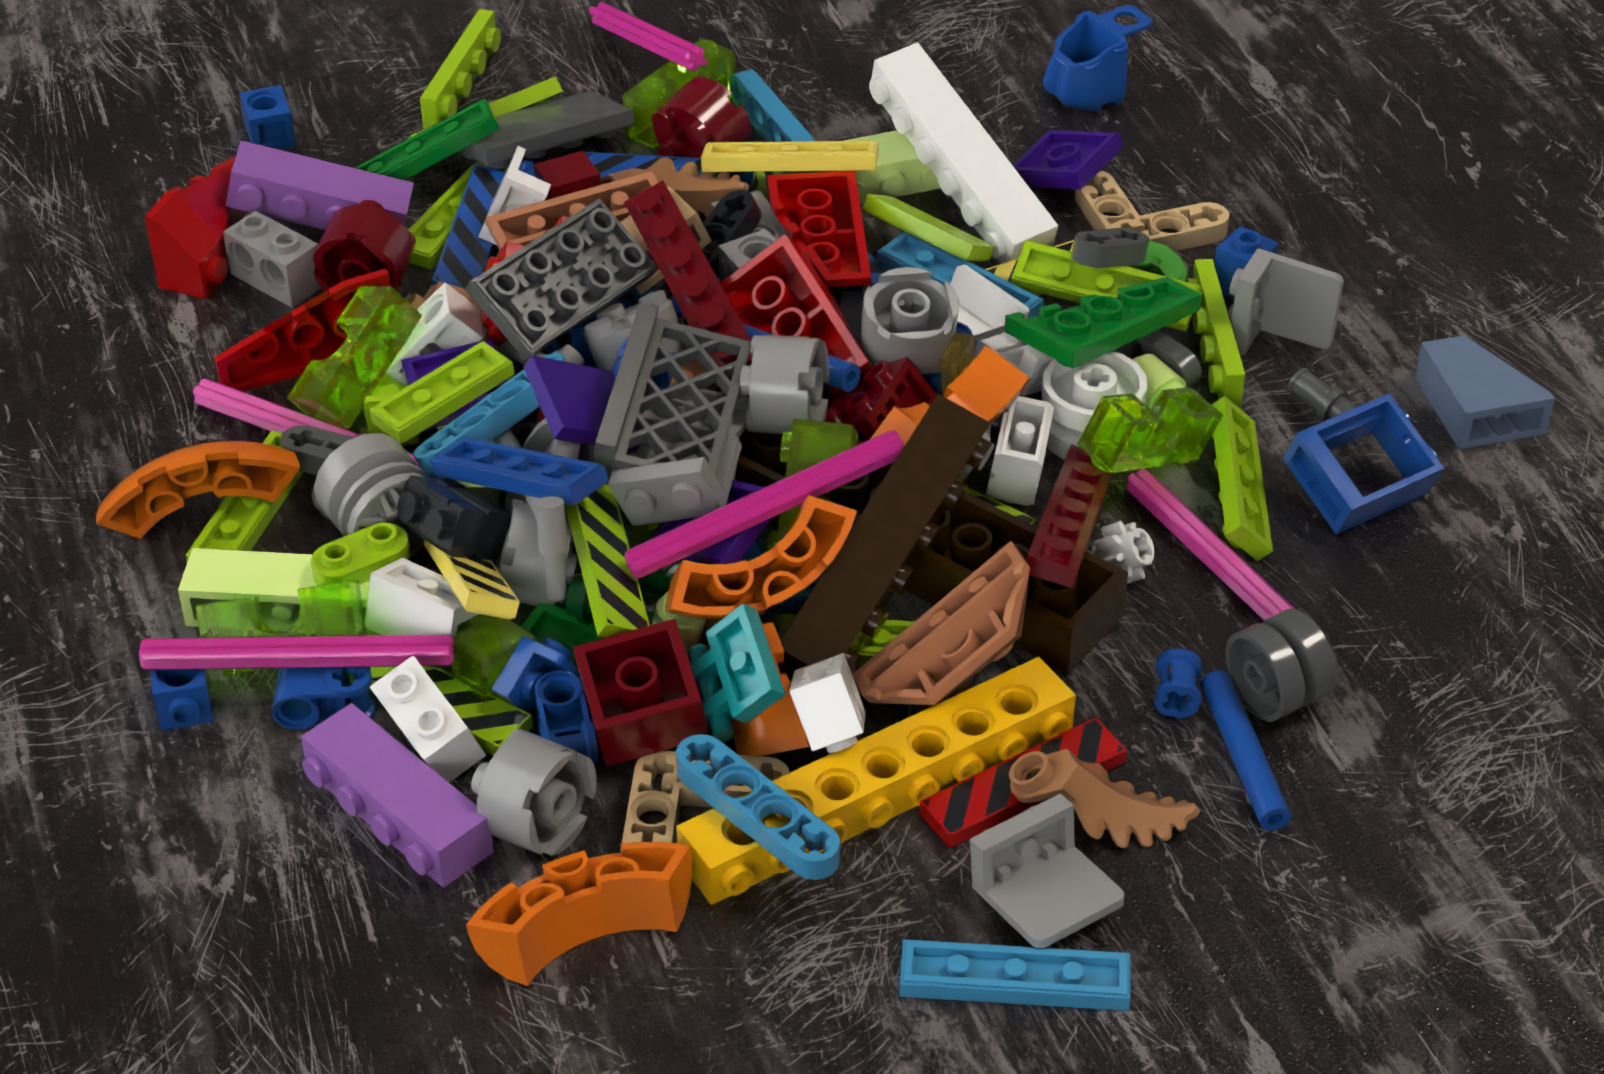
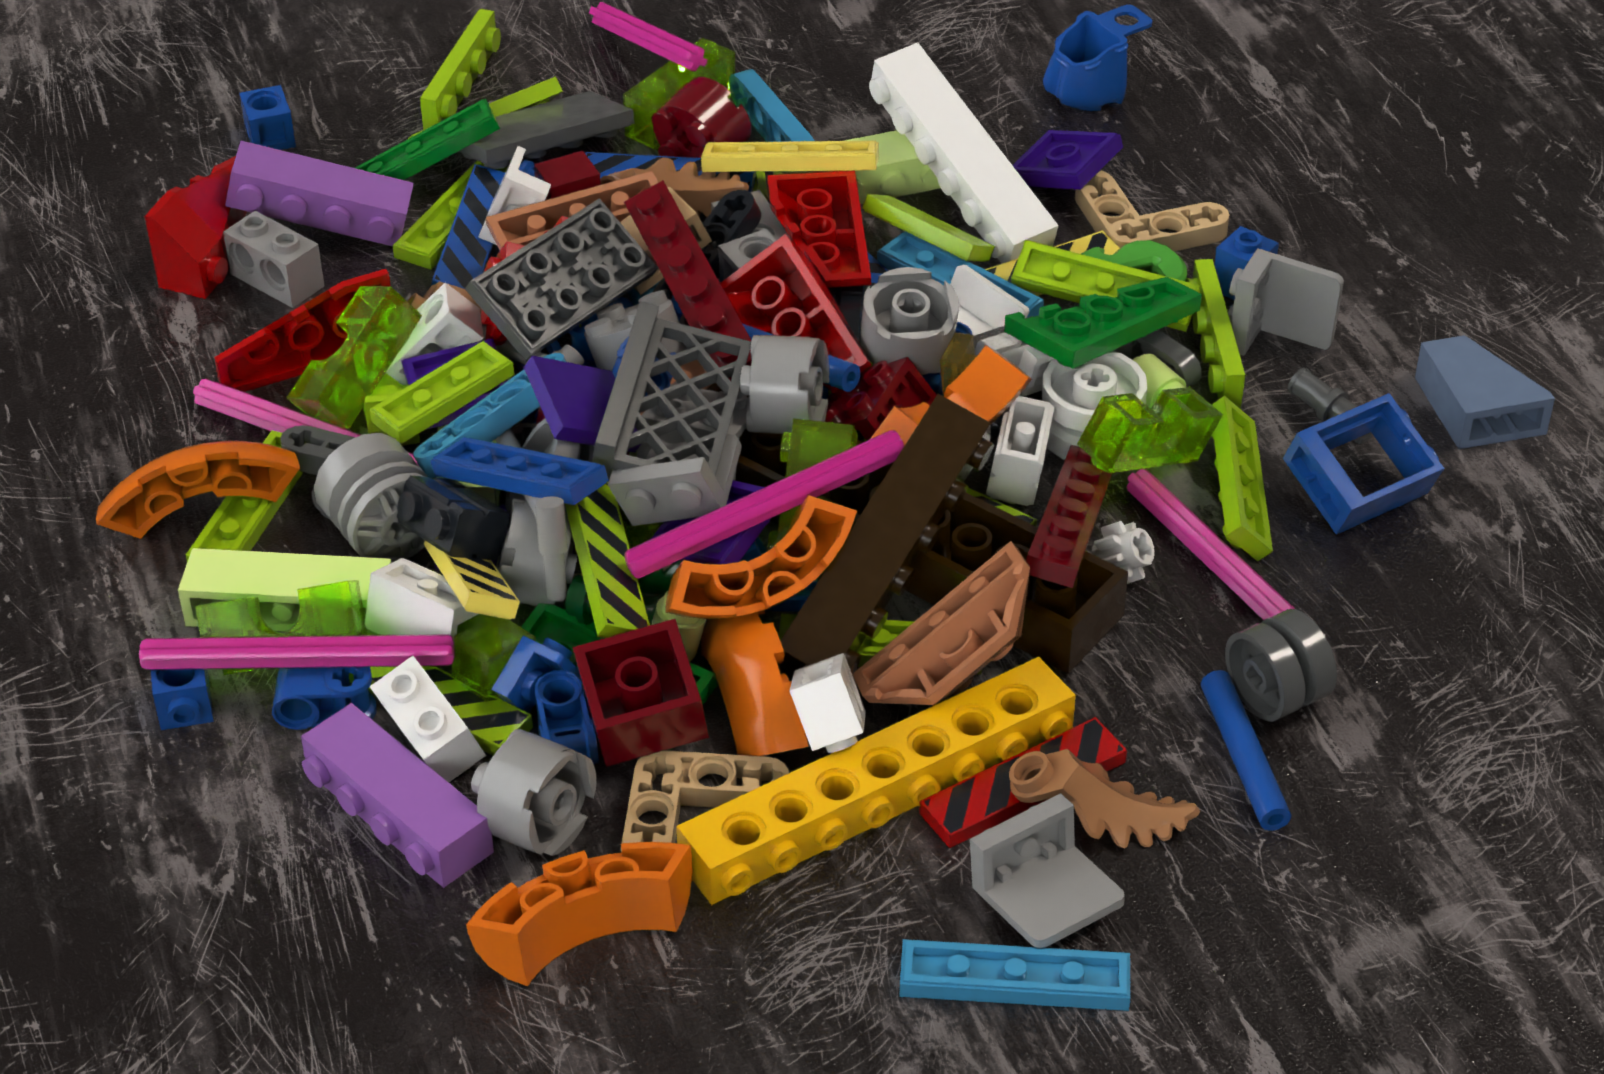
lime plate [311,522,410,591] -> none
dark red brick [312,200,416,299] -> none
dark azure beam [676,734,840,880] -> none
teal plate [687,603,785,742] -> none
dark grey beam [1071,228,1150,268] -> none
blue bush [1154,648,1202,718] -> none

